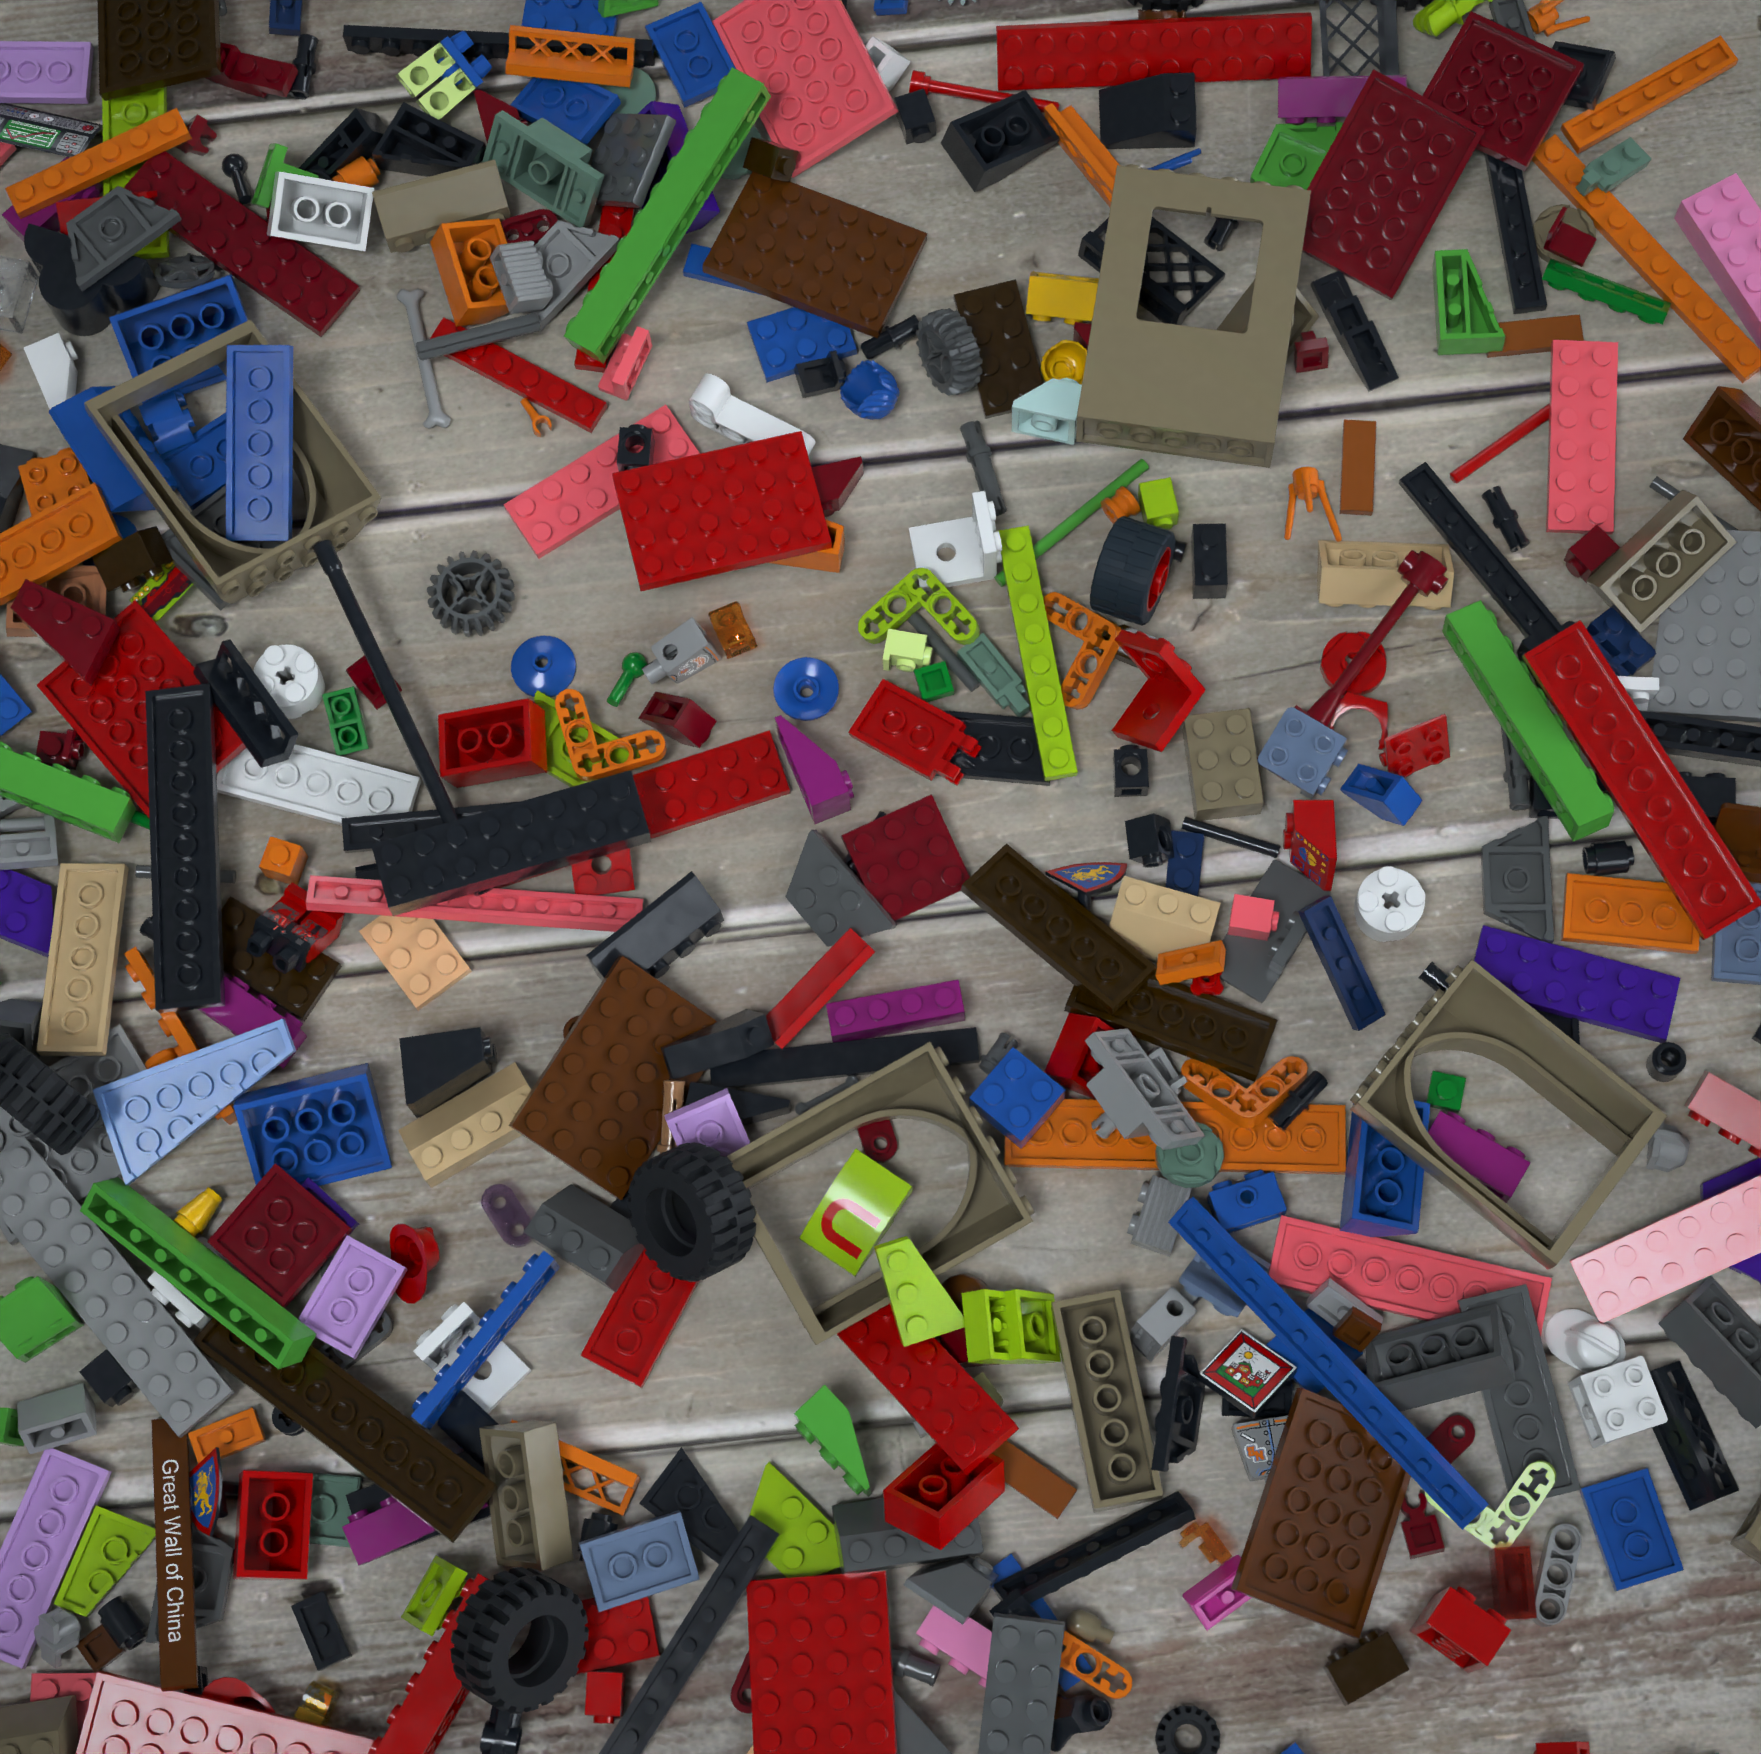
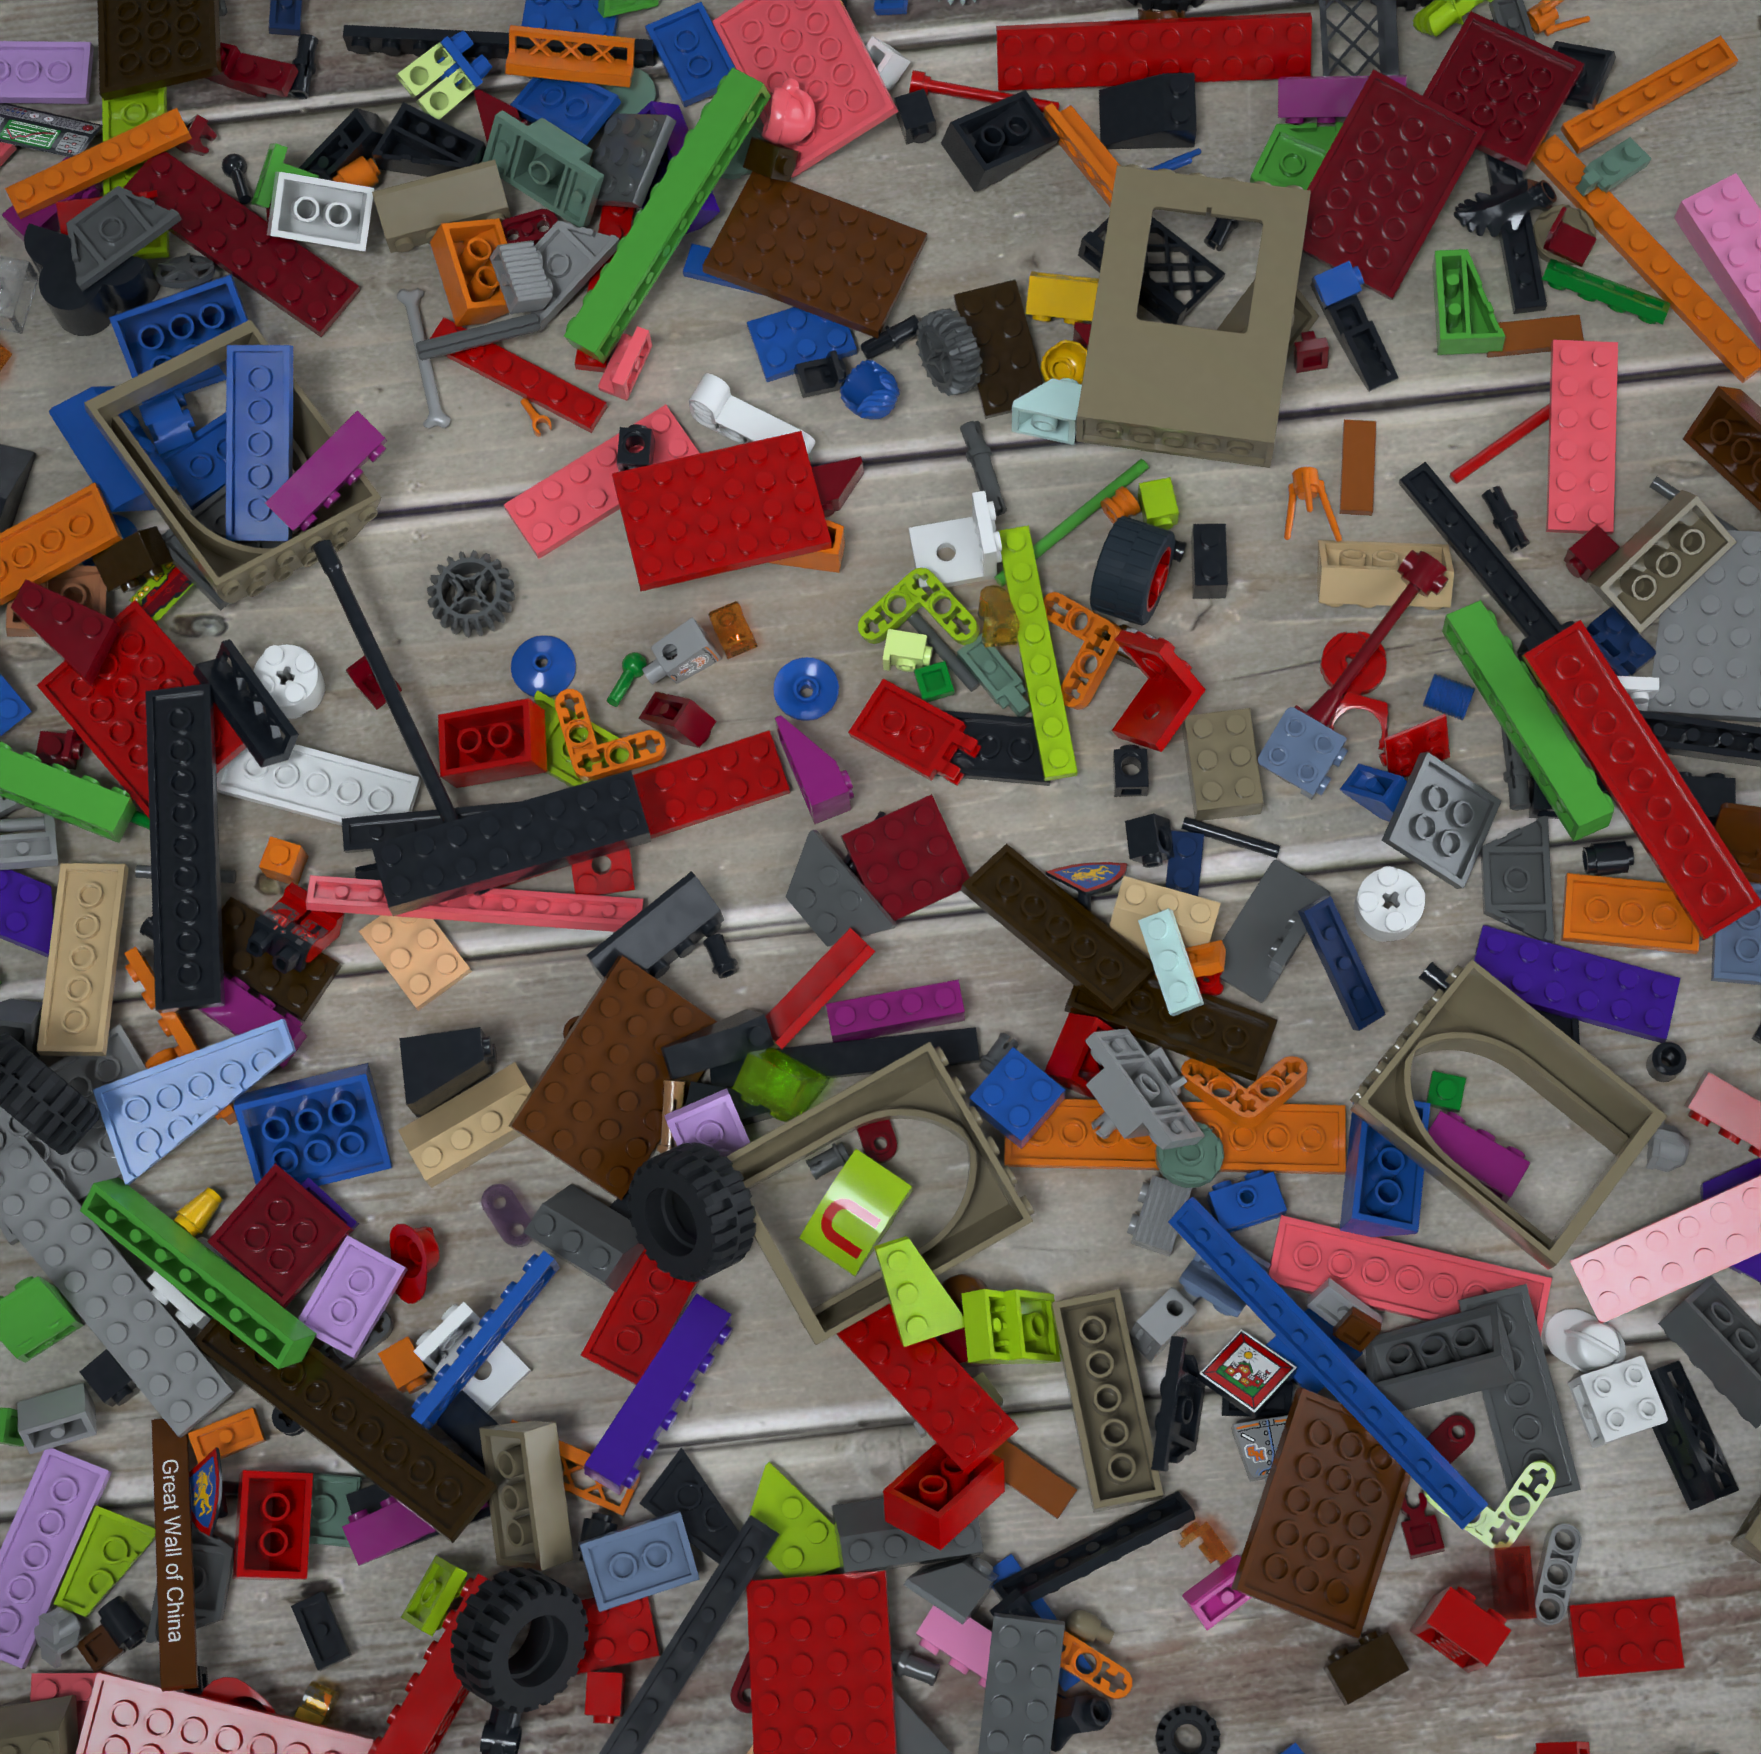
orange brick [18,448,93,516] -> none
white slope [24,333,78,440] -> none
green slope [322,686,369,756] -> none
bright green slope [794,1385,872,1497] -> none
dark grey hinge [795,1075,859,1115] -> none
coral brick [1227,894,1279,941] -> none
black axle [1268,1070,1328,1132] -> none
red slope [1283,800,1337,891] -> none
blue plate [1579,1468,1684,1592] -> none
none -> magenta brick [265,410,387,533]
none -> orange brick [378,1336,432,1394]
none -> dark purple brick [584,1293,733,1495]
none -> black pin [703,934,738,979]
none -> clear neon green slope [732,1048,830,1122]
none -> coral piece [761,78,816,145]
none -> dark grey pin [806,1143,850,1180]
none -> clear yellow leg [978,585,1020,647]
none -> light aqua plate [1138,908,1204,1016]
none -> blue brick [1312,261,1364,309]
none -> dark grey plate [1381,752,1501,889]
none -> blue piece [1423,674,1475,721]
none -> black plant [1454,178,1557,237]
none -> red plate [1567,1596,1685,1678]

